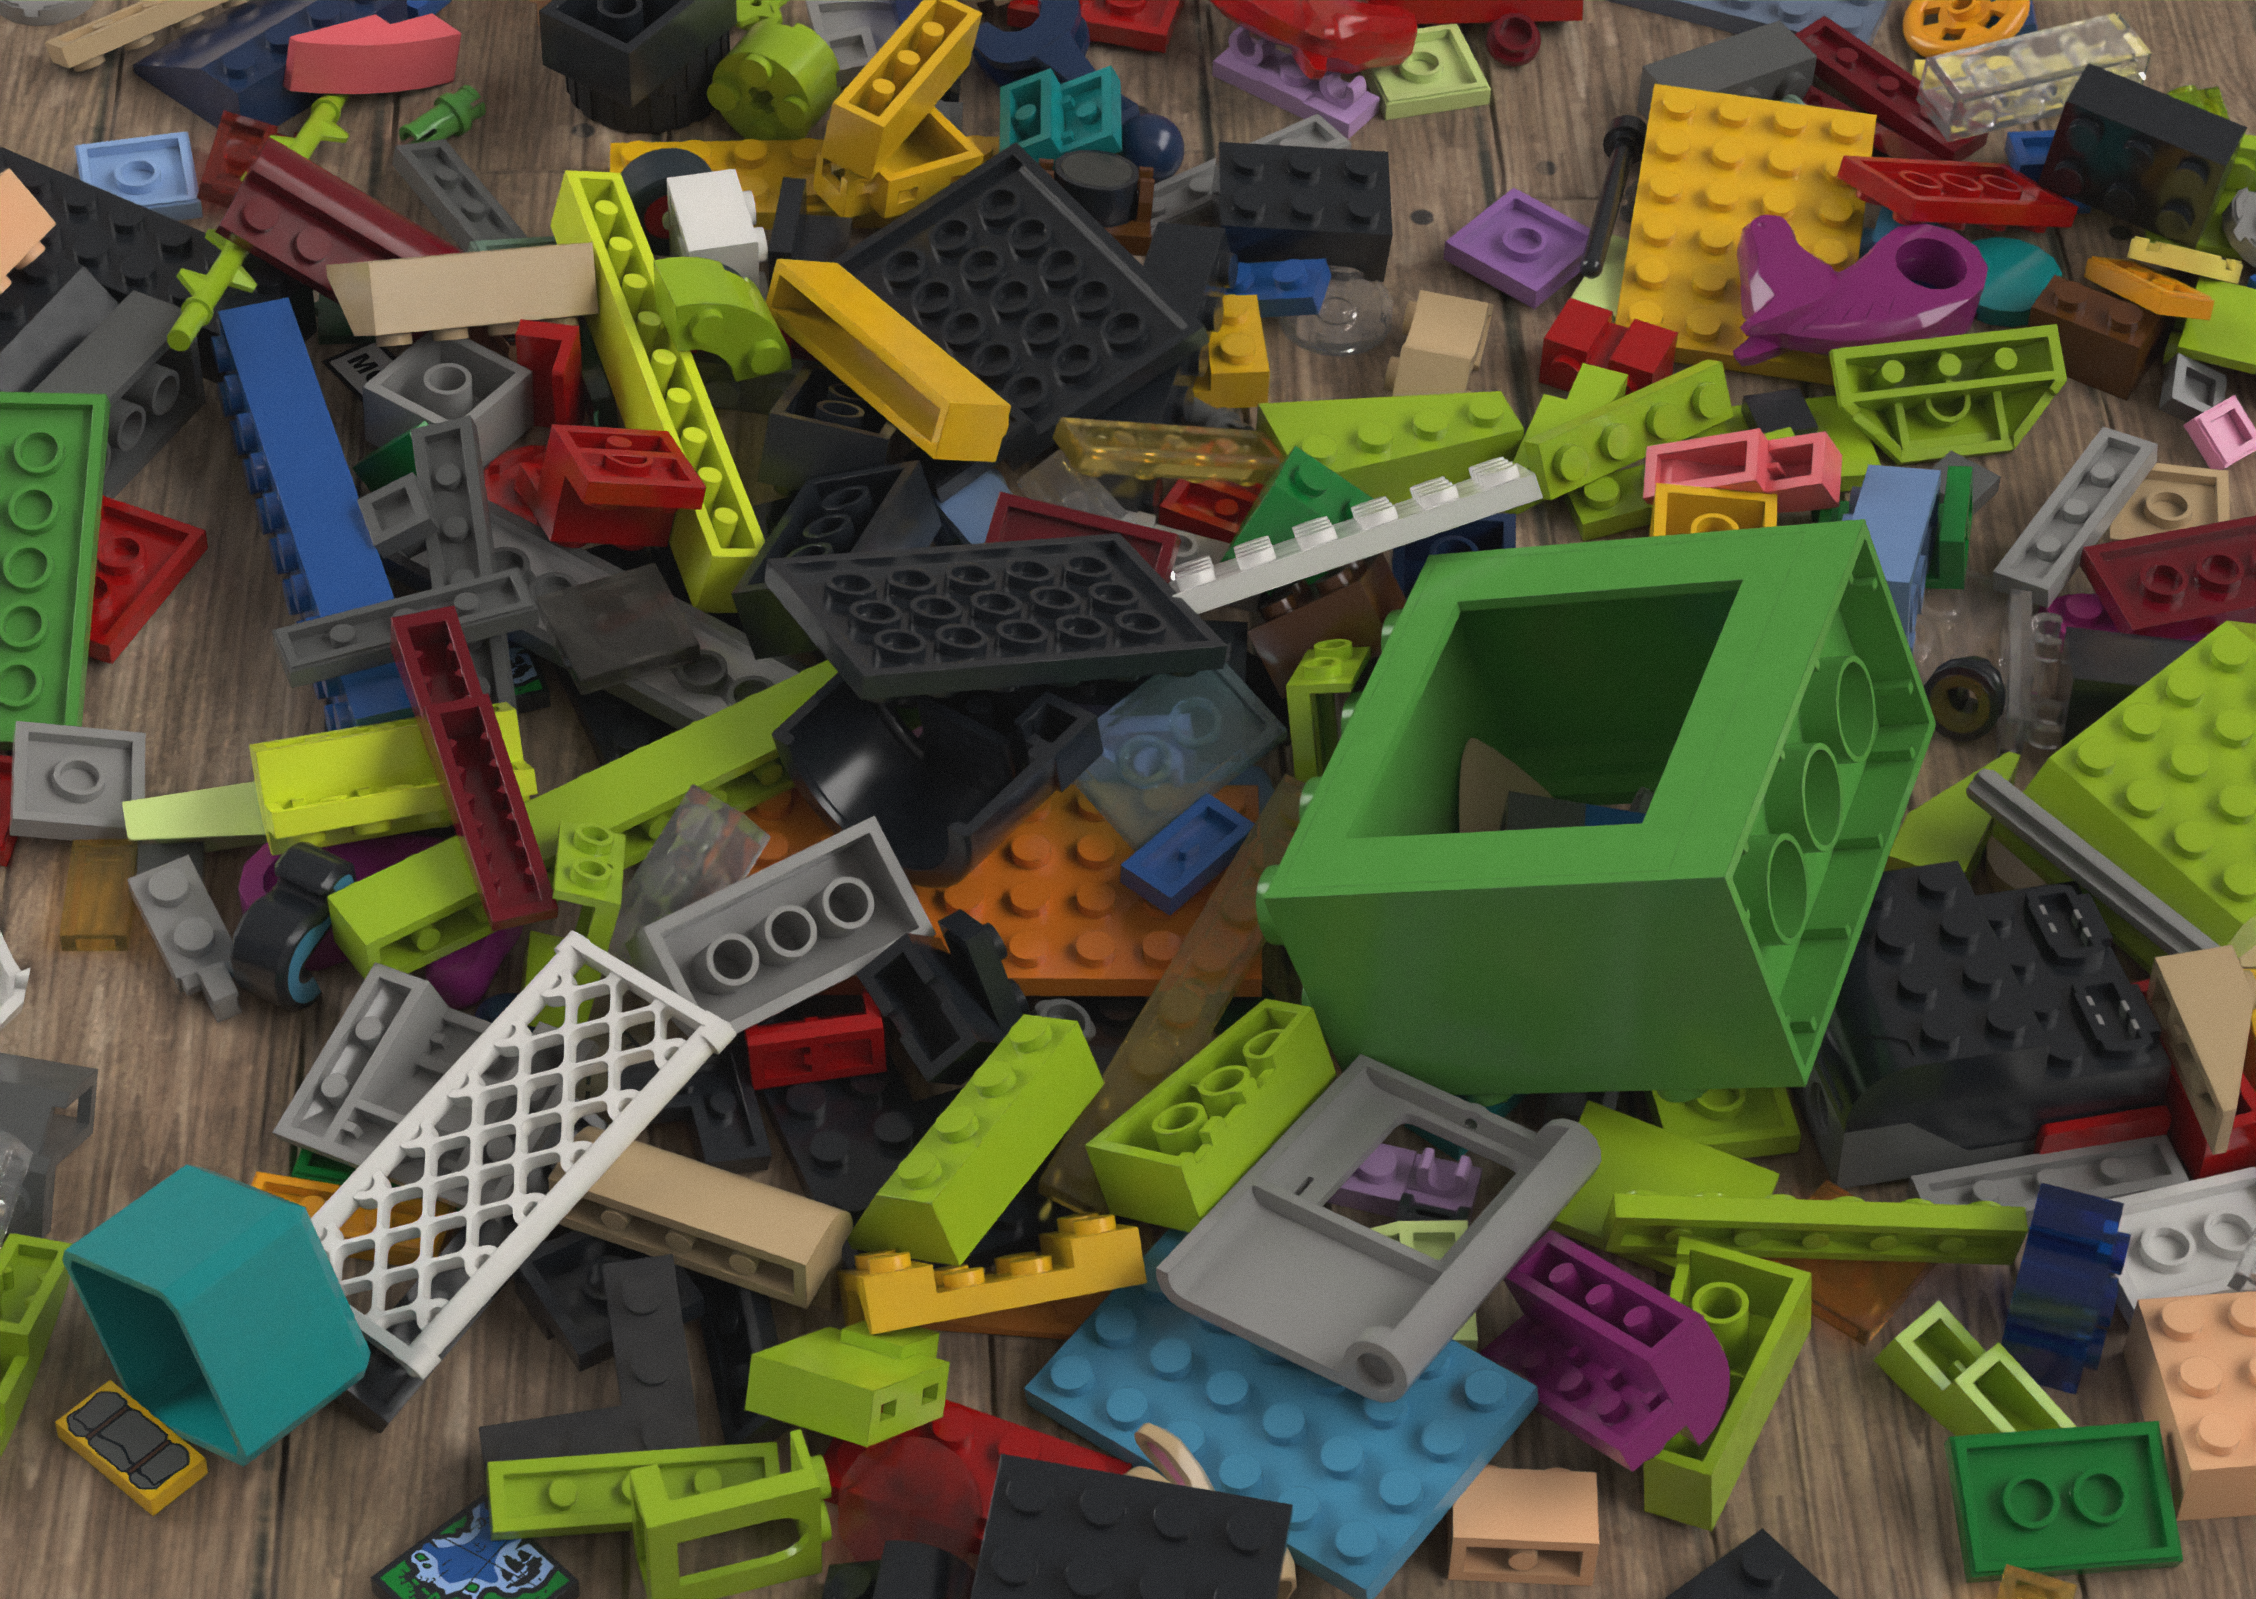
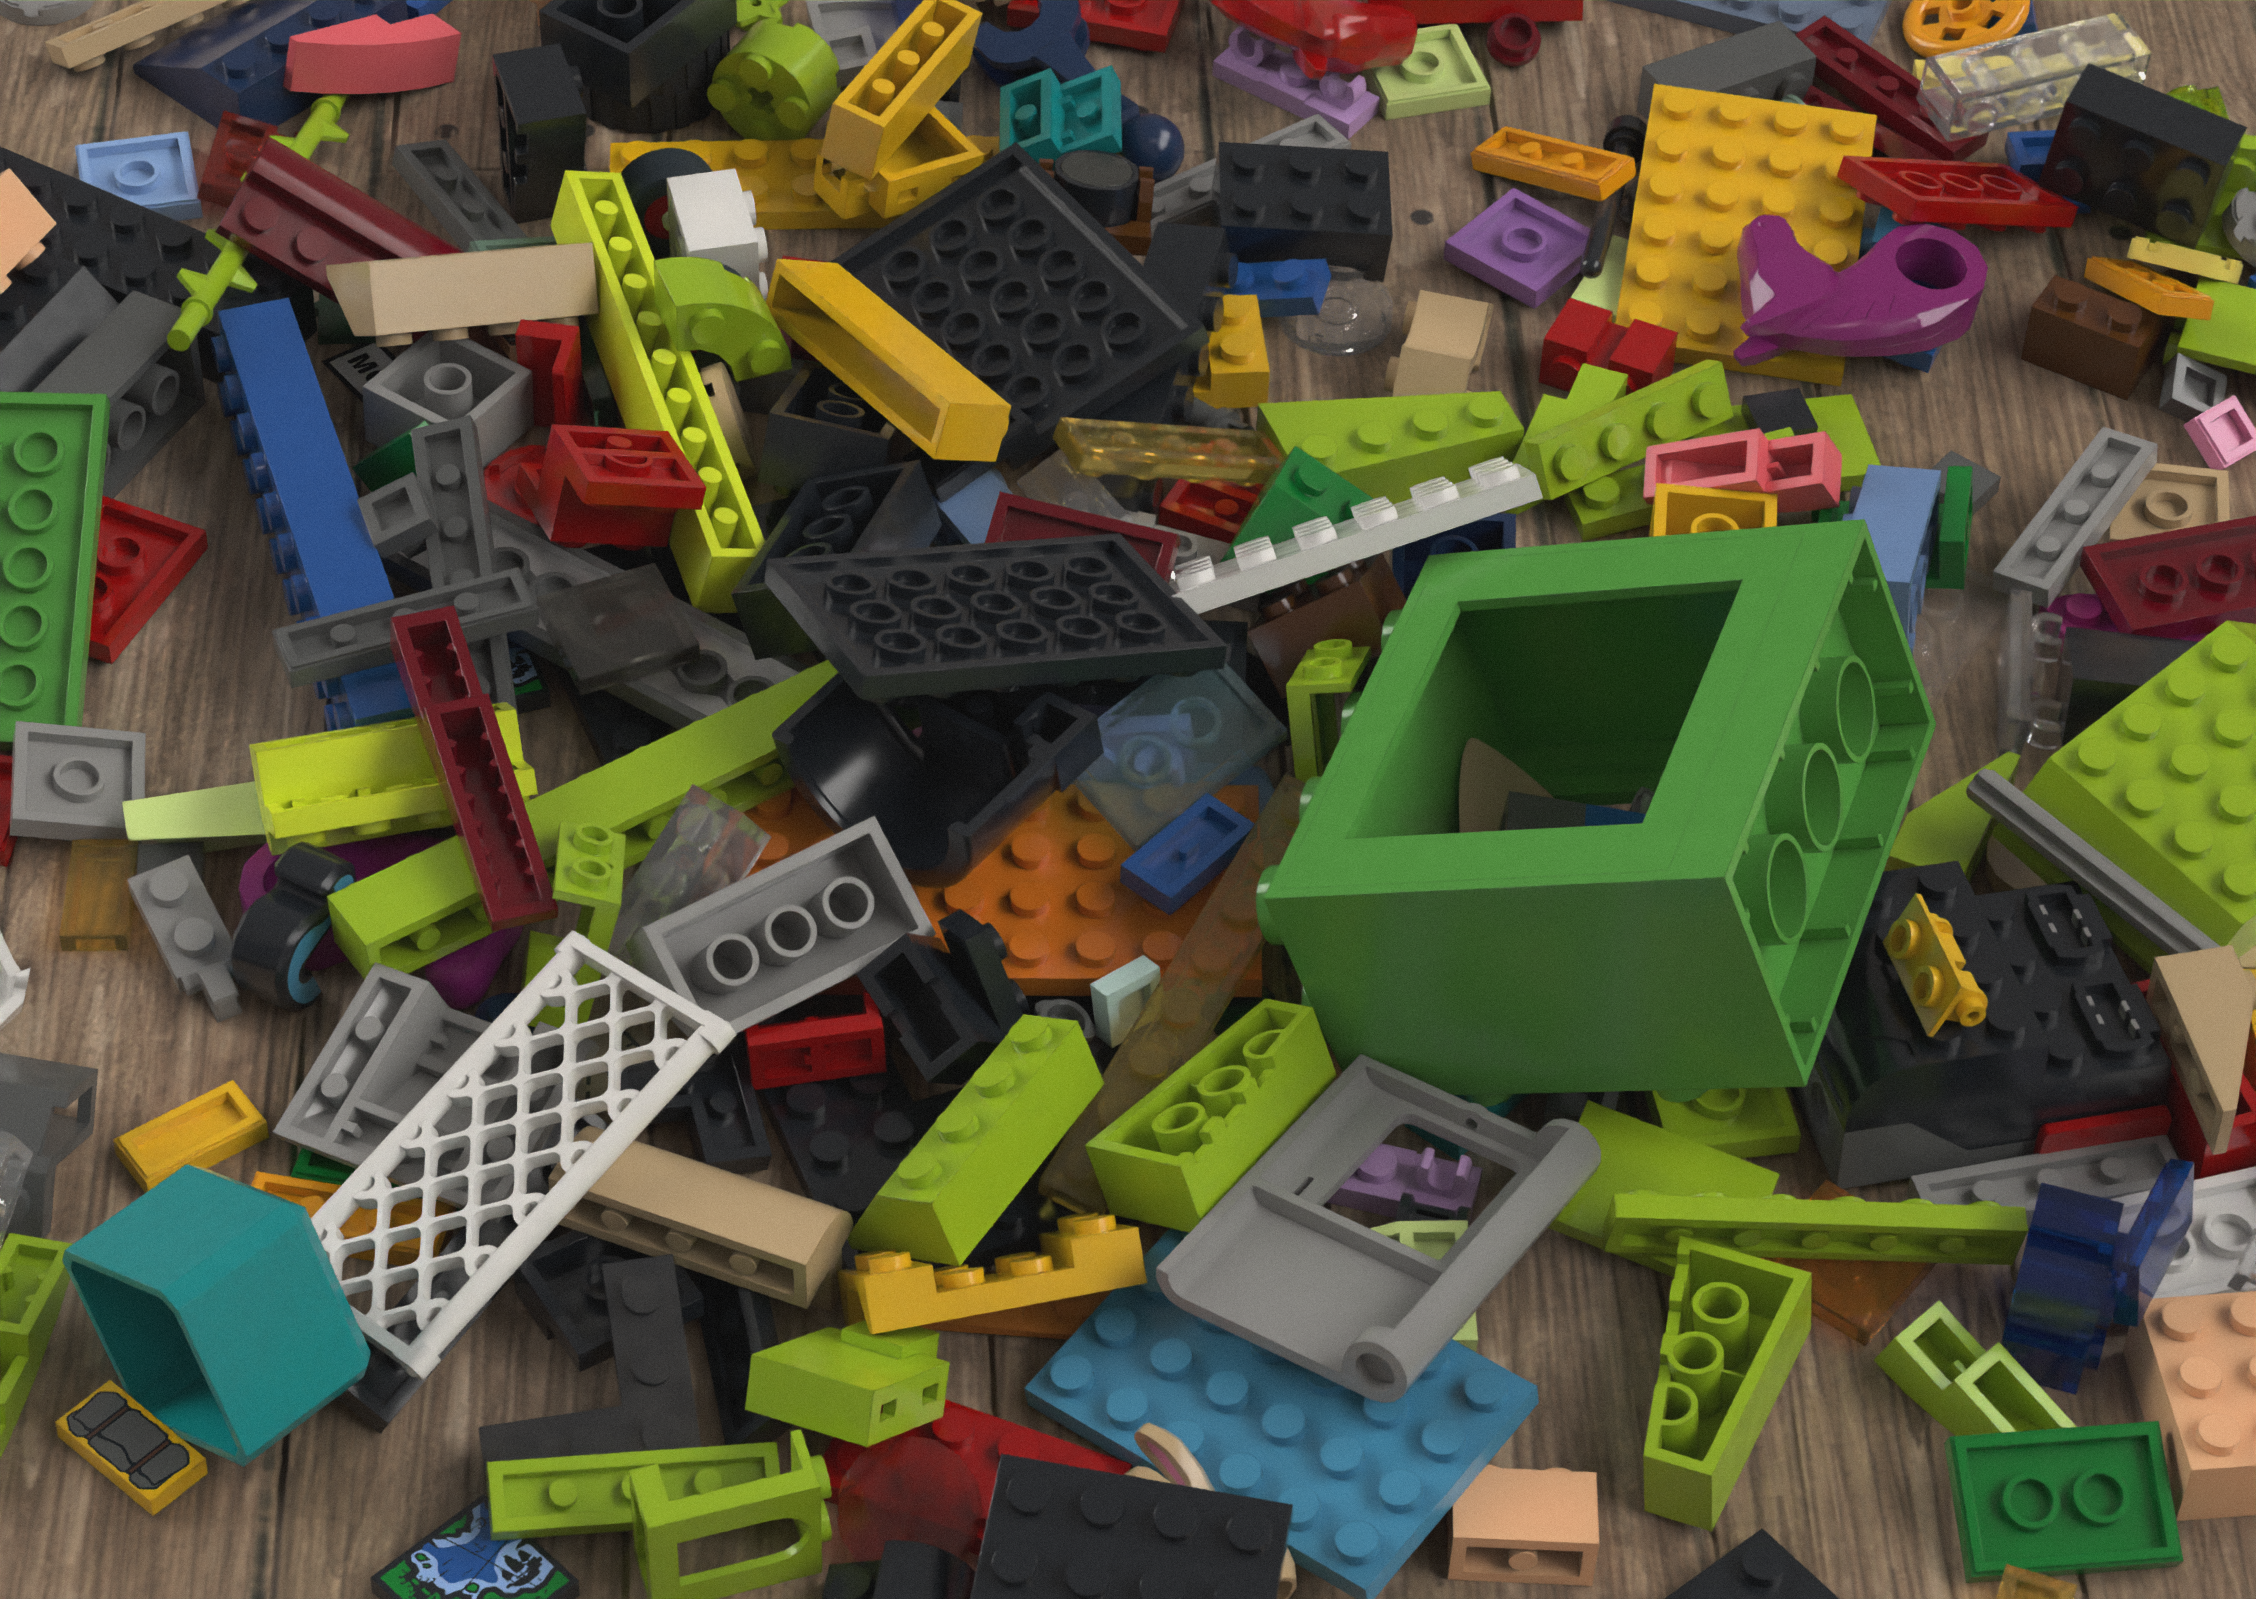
bright green pin [399,85,486,144] -> none
black panel [768,177,853,287] -> none
magenta brick [1478,1230,1730,1472] -> none
lime wedge [1829,324,2067,466] -> none
black piece [1923,656,2006,742] -> none
teal tile [1971,237,2062,327] -> none
none -> yellow tile [113,1080,269,1193]
none -> black wedge [492,43,587,224]
none -> tan tile [699,362,760,481]
none -> light aqua plate [1090,955,1165,1048]
none -> light orange tile [1470,126,1637,202]
none -> yellow hinge [1883,893,1988,1037]
none -> clear blue tile [2111,1158,2194,1327]

